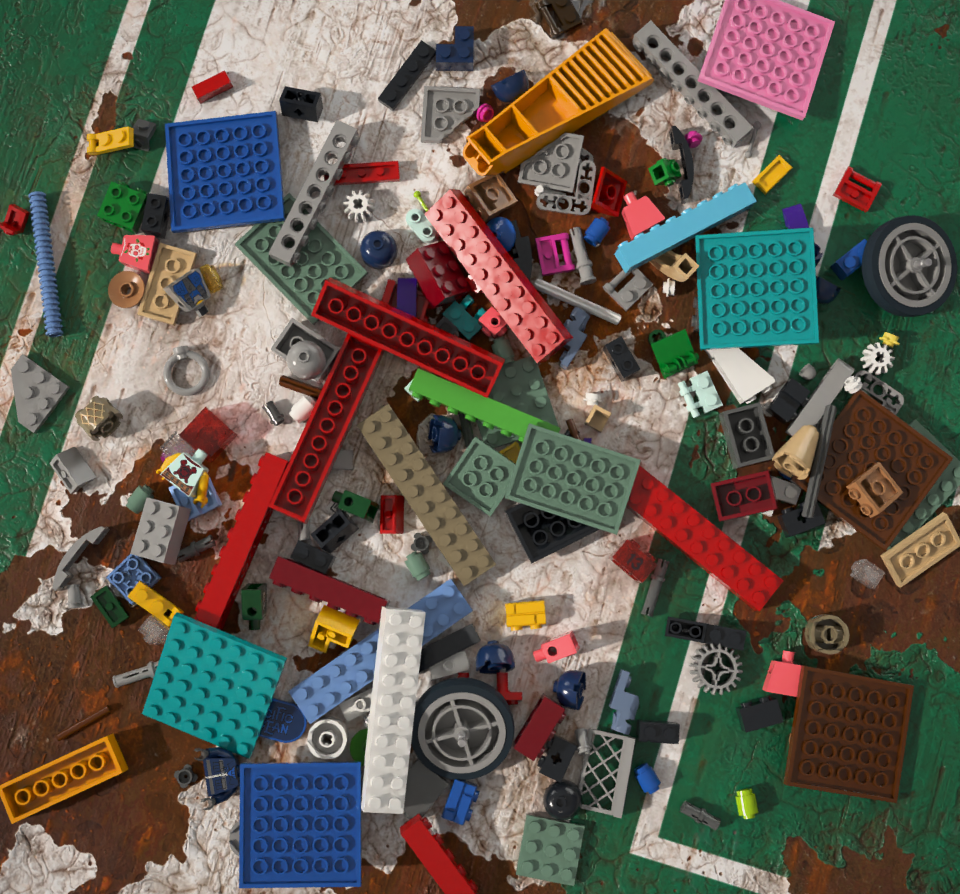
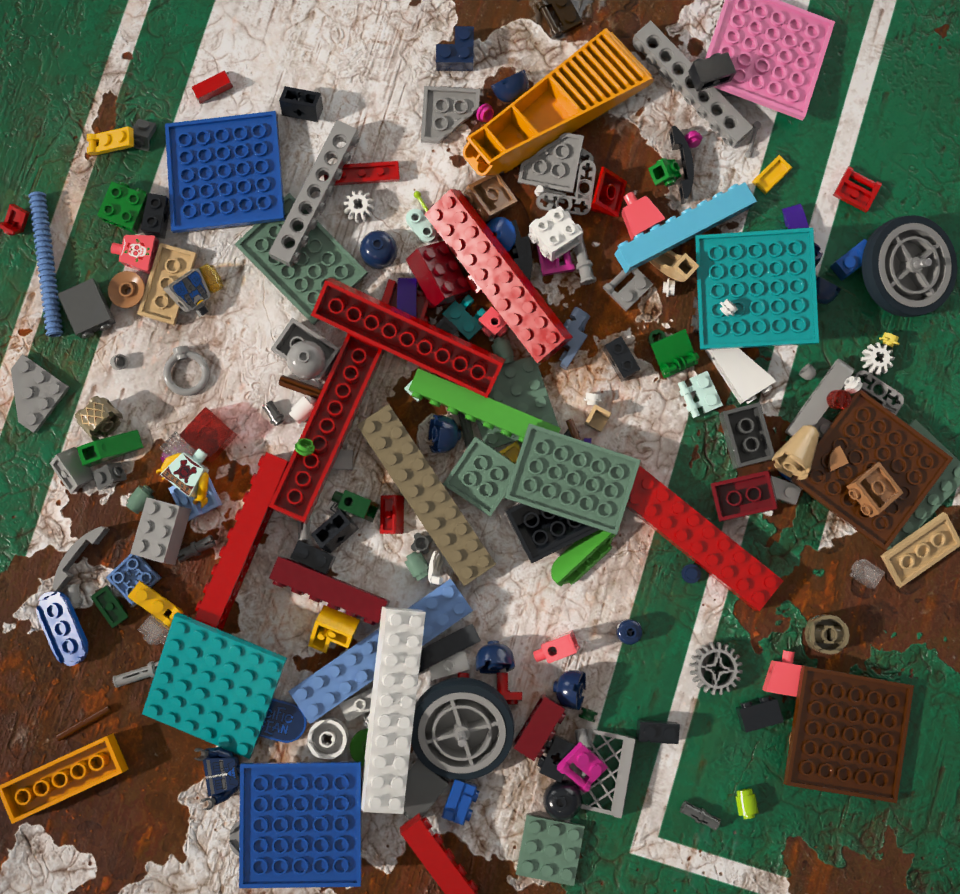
dark grey plate [174,764,198,788] -> none
dark green torso [241,583,267,630] -> none
black plate [378,40,436,111] -> none
yellow brick [505,600,546,631] -> none
white axle [534,278,622,325] -> none
blue brick [584,217,610,247] -> none
clear red brick [608,539,657,583] -> none
sand blue plate [608,669,639,735] -> none
blue brick [634,762,661,794] -> none
dark grey pin [641,558,670,617] -> none
black slope [665,617,747,650] -> none
black brick [765,378,810,424] -> none
black brick [777,502,826,538] -> none
dark grey axle [802,405,837,518] -> none
none -> tile [36,591,88,666]
none -> dark grey brick [58,278,116,339]
none -> green slope [77,430,144,467]
none -> dark grey bracket [92,462,127,490]
none -> light grey hinge [110,354,128,370]
none -> bright green plate [295,438,315,456]
none -> white piece [428,551,445,585]
none -> white brick [528,206,583,262]
none -> bright green brick [551,530,616,586]
none -> dark pink plate [557,742,608,793]
none -> dark green bush [579,707,598,722]
none -> dark blue head [616,619,643,645]
none -> dark blue plate [681,564,701,583]
none -> black brick [688,52,736,91]
none -> white plate [720,299,738,316]
none -> clear red wheel [827,390,851,409]
none -> medium nougat tile [828,446,849,472]

